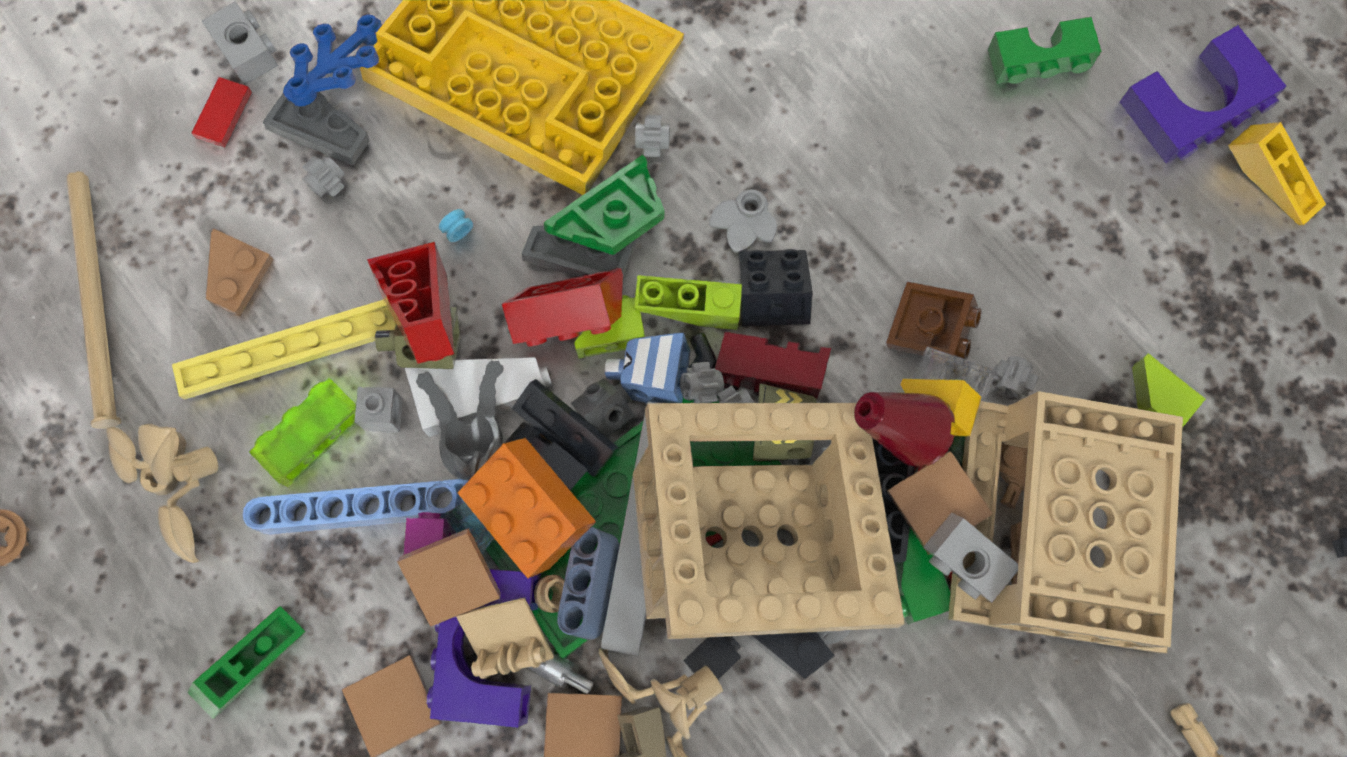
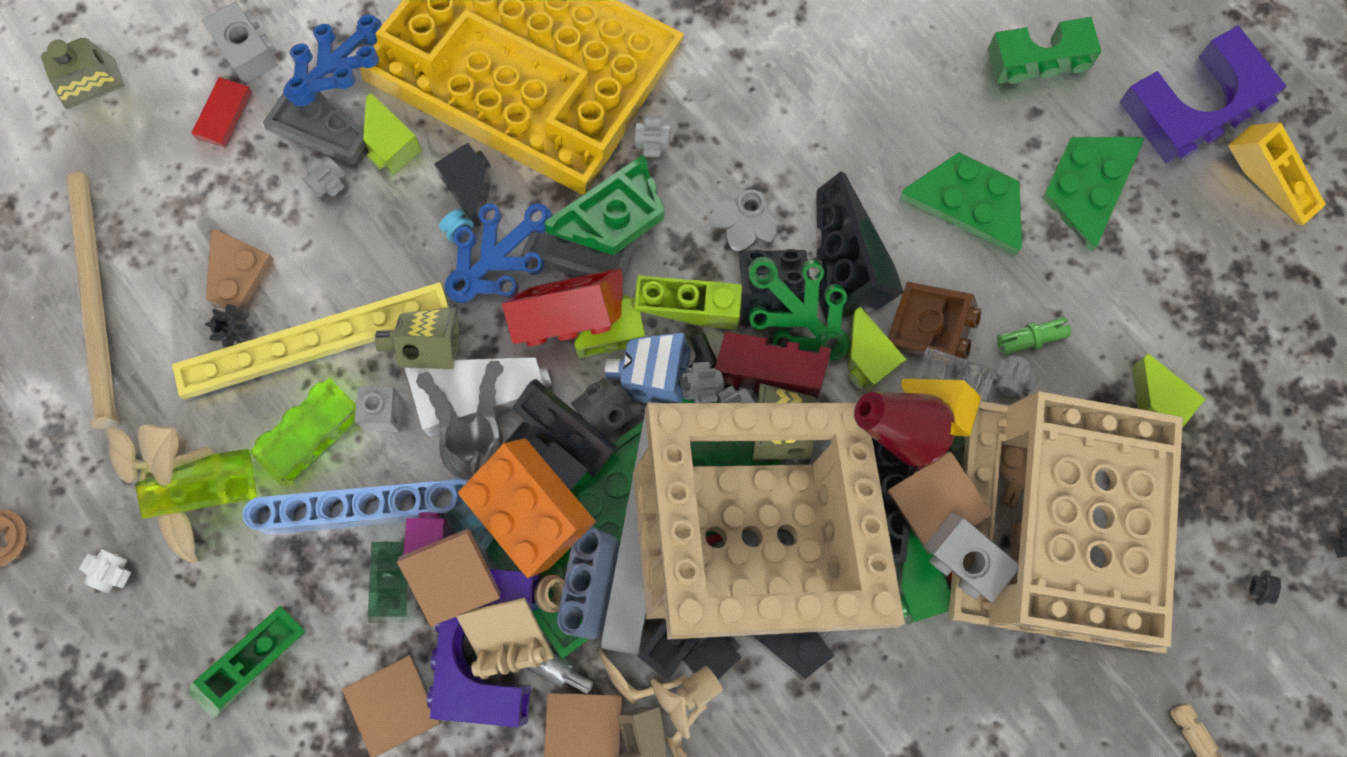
red wedge [367,242,454,364] -> none
none -> olive torso [41,38,125,109]
none -> white gear [79,548,131,593]
none -> clear neon green slope [135,448,257,519]
none -> black gear [205,304,254,347]
none -> lime slope [363,93,422,175]
none -> clear green brick [368,542,408,623]
none -> black slope [434,143,491,228]
none -> blue plant [445,203,553,303]
none -> black brick [637,619,700,681]
none -> green plant [749,257,850,361]
none -> black wedge [816,171,904,318]
none -> lime slope [847,307,906,392]
none -> green wing [900,152,1022,255]
none -> bright green pin [997,316,1071,356]
none -> green wing [1042,137,1144,251]
none -> black plate [1249,570,1281,606]

